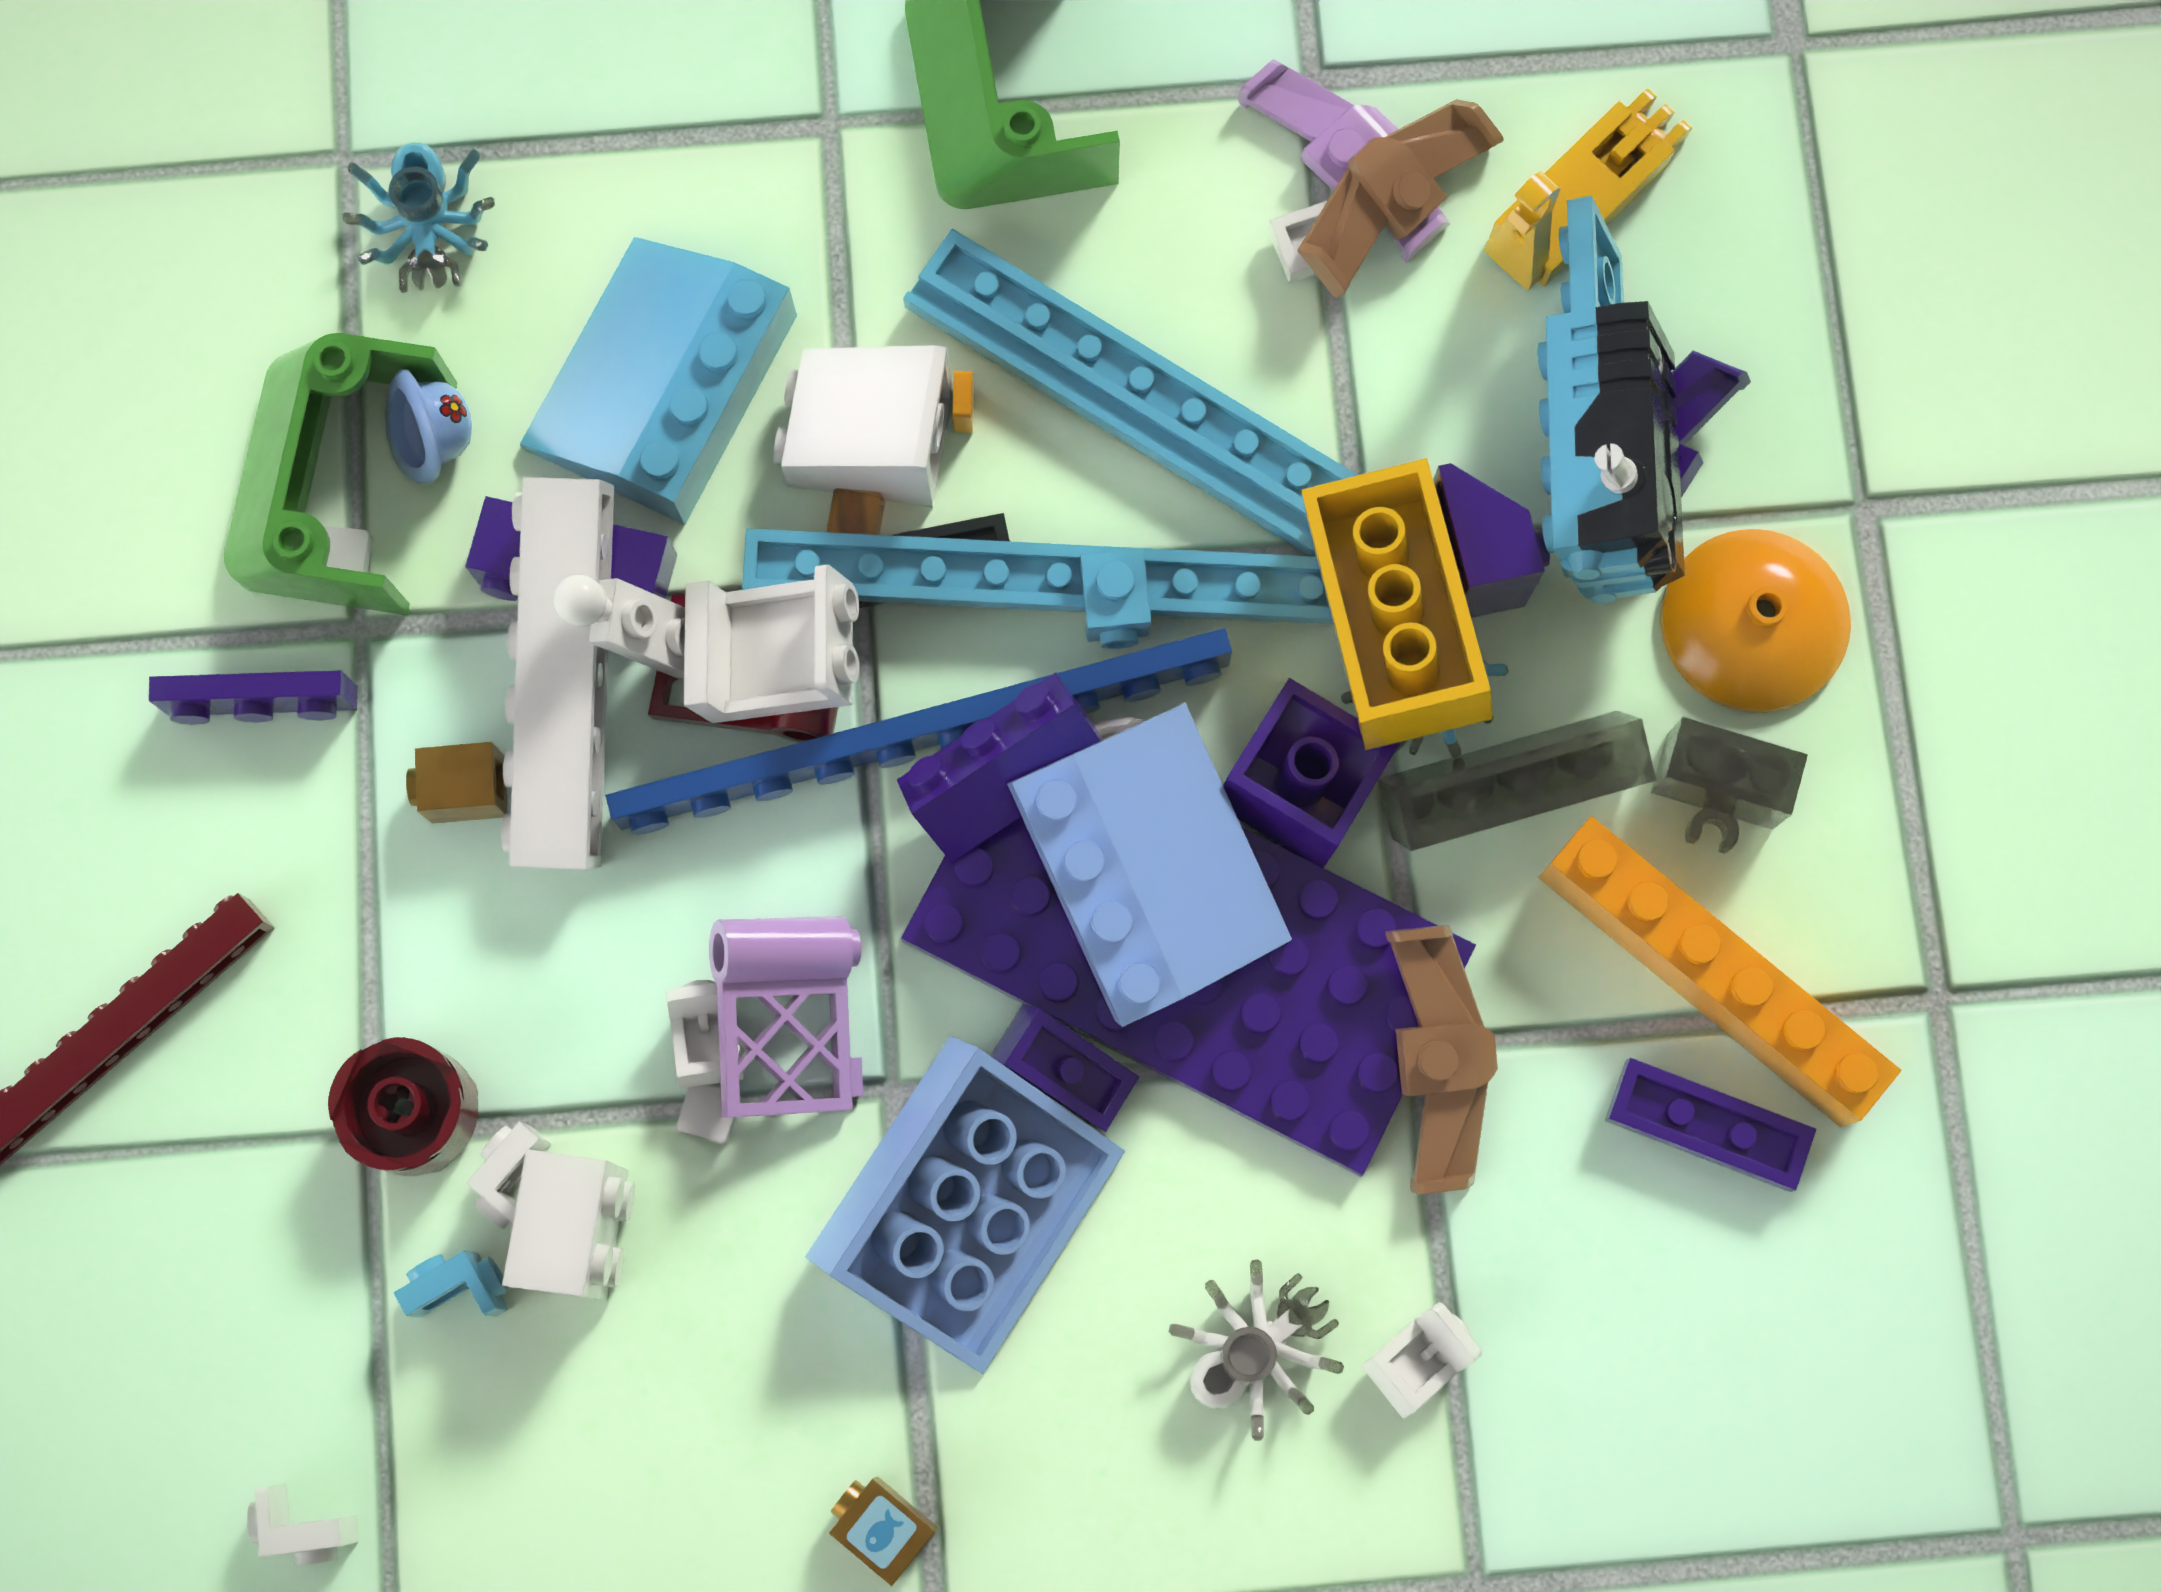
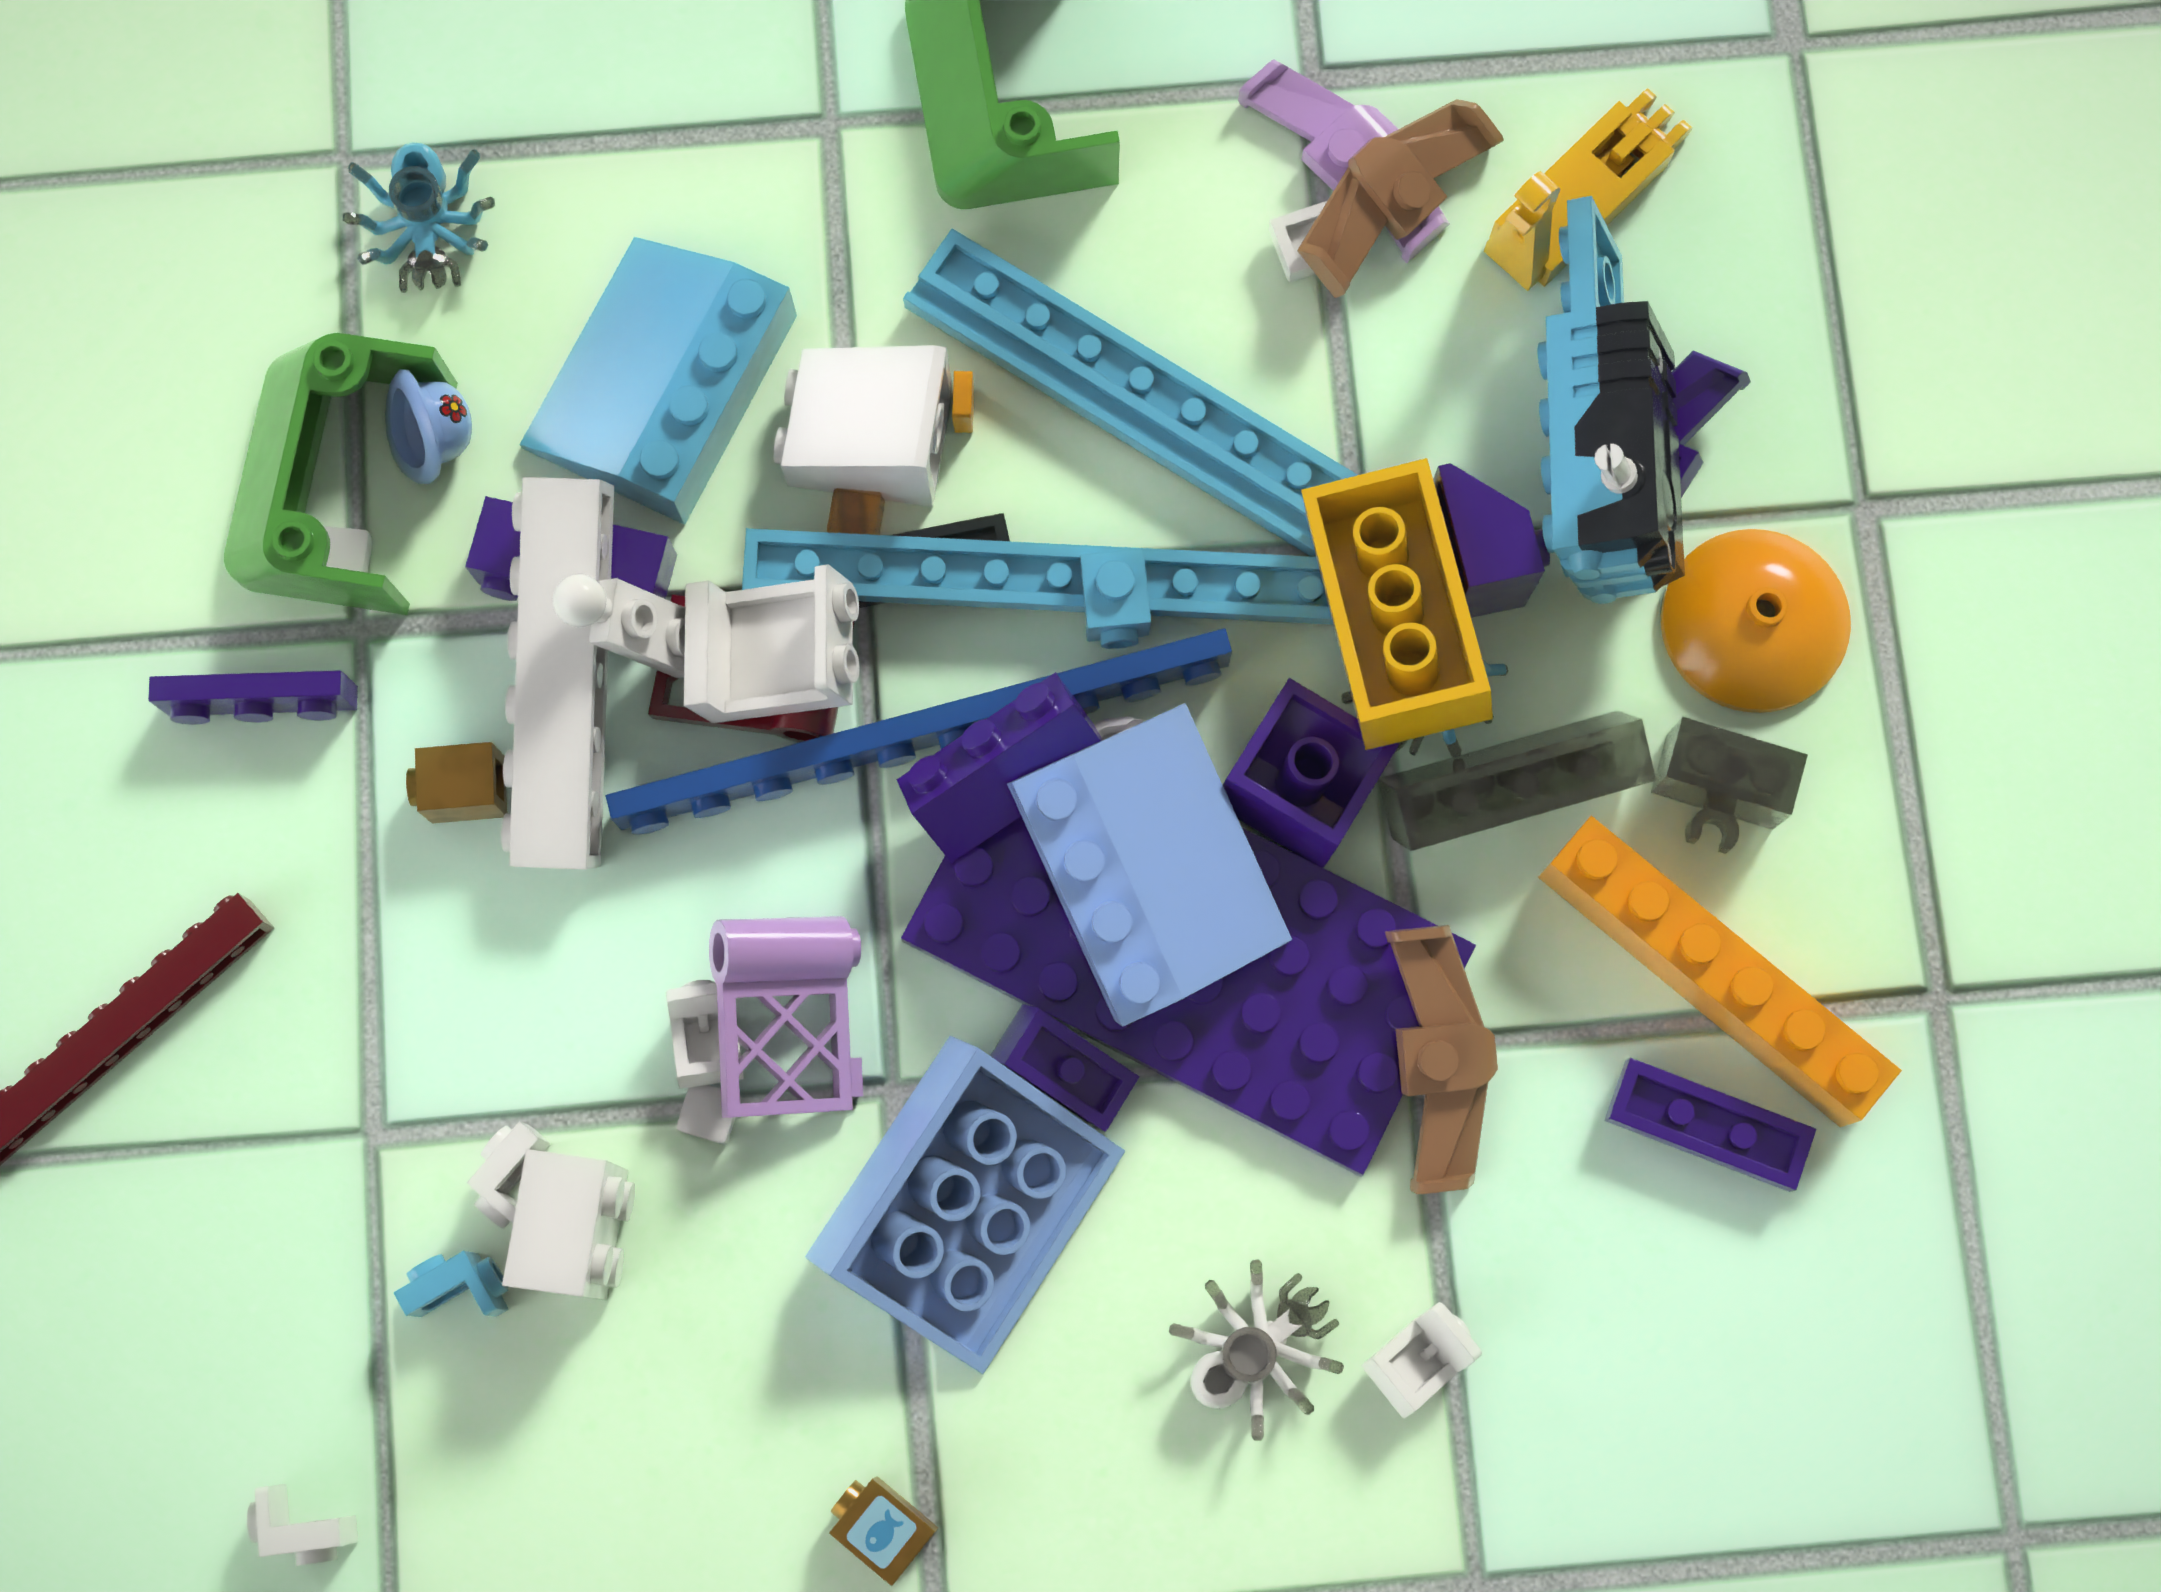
dark red brick [328,1037,478,1176] -> none

